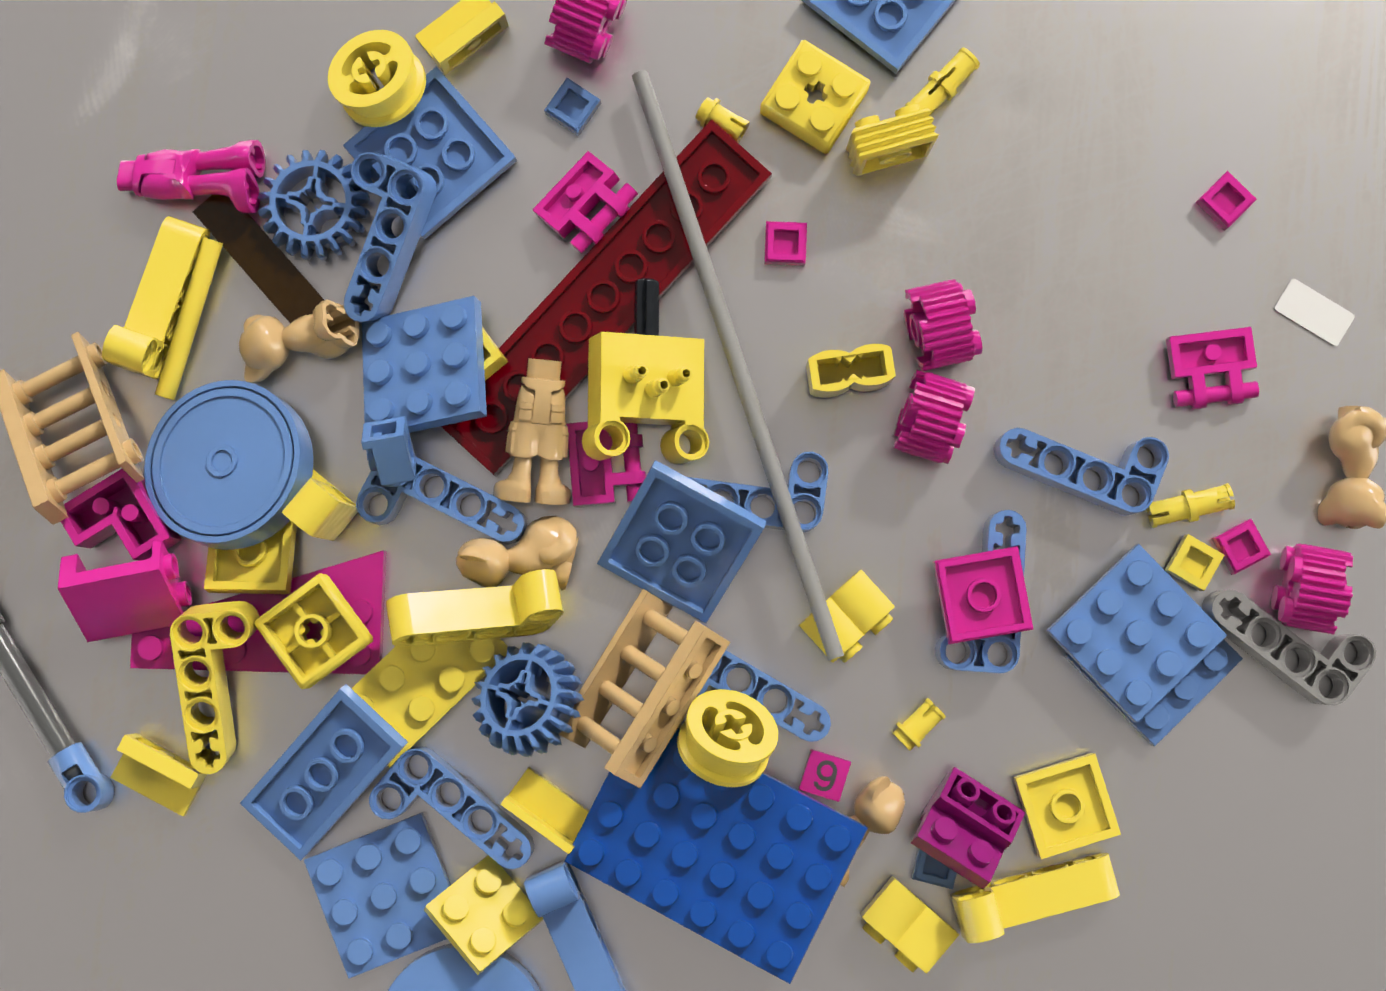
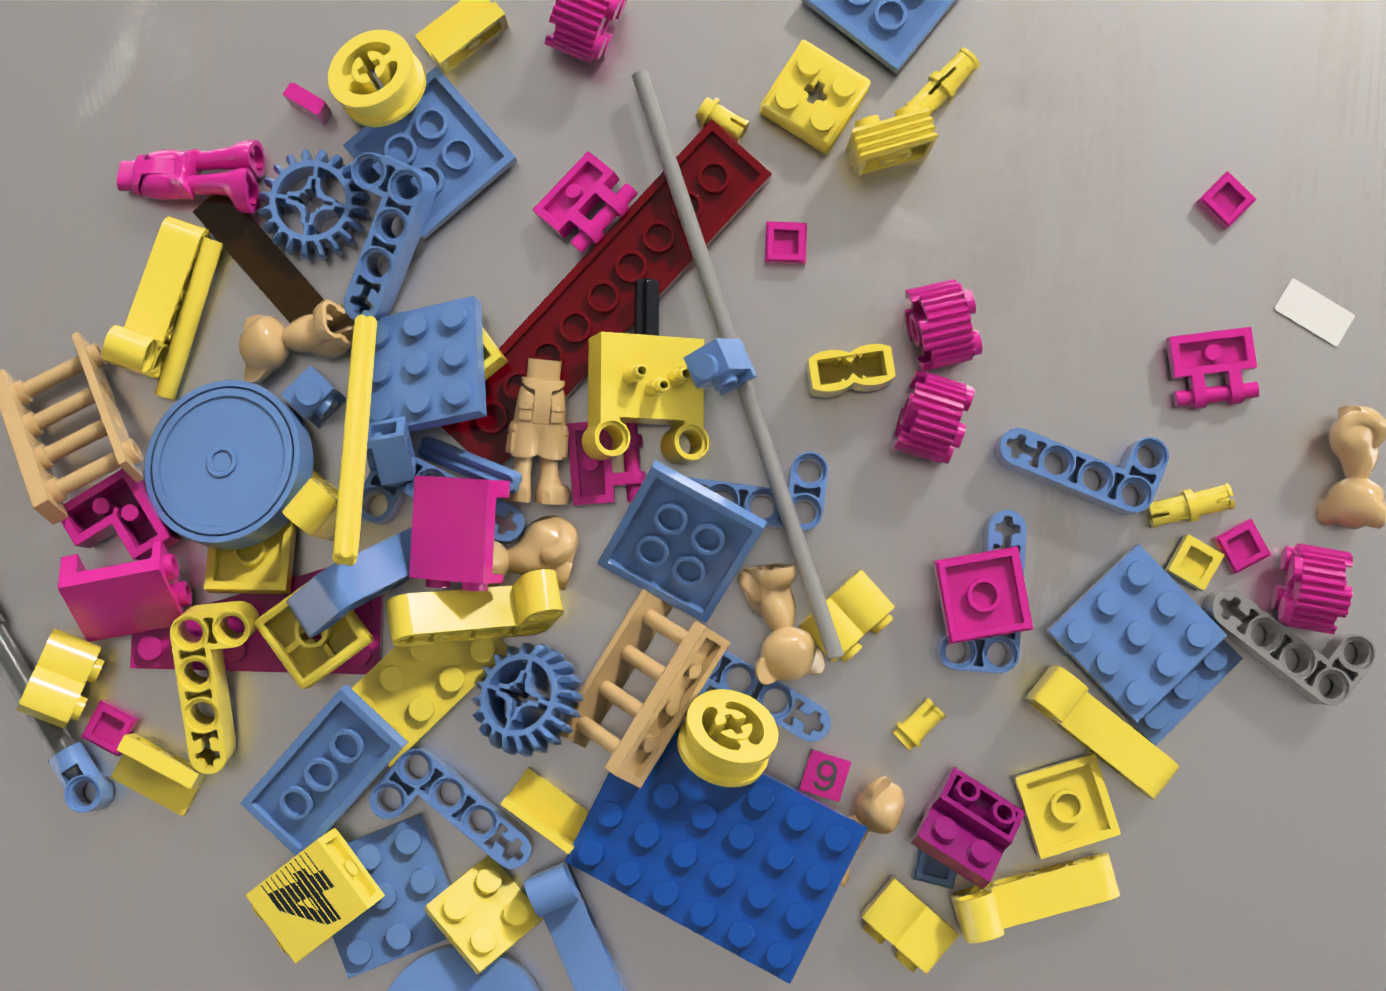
medium blue tile [544,78,601,136] -> none
none -> light yellow brick [16,628,105,729]
none -> dark pink tile [81,700,141,756]
none -> light yellow panel [245,828,385,964]
none -> medium blue brick [281,365,347,429]
none -> dark pink tile [283,82,332,126]
none -> medium blue beam [286,527,414,638]
none -> light yellow axle [332,314,377,566]
none -> dark pink panel [409,476,510,591]
none -> medium blue axle [418,436,522,494]
none -> medium blue brick [683,338,757,395]
none -> tan animal [737,563,825,685]
none -> light yellow beam [1025,665,1180,800]

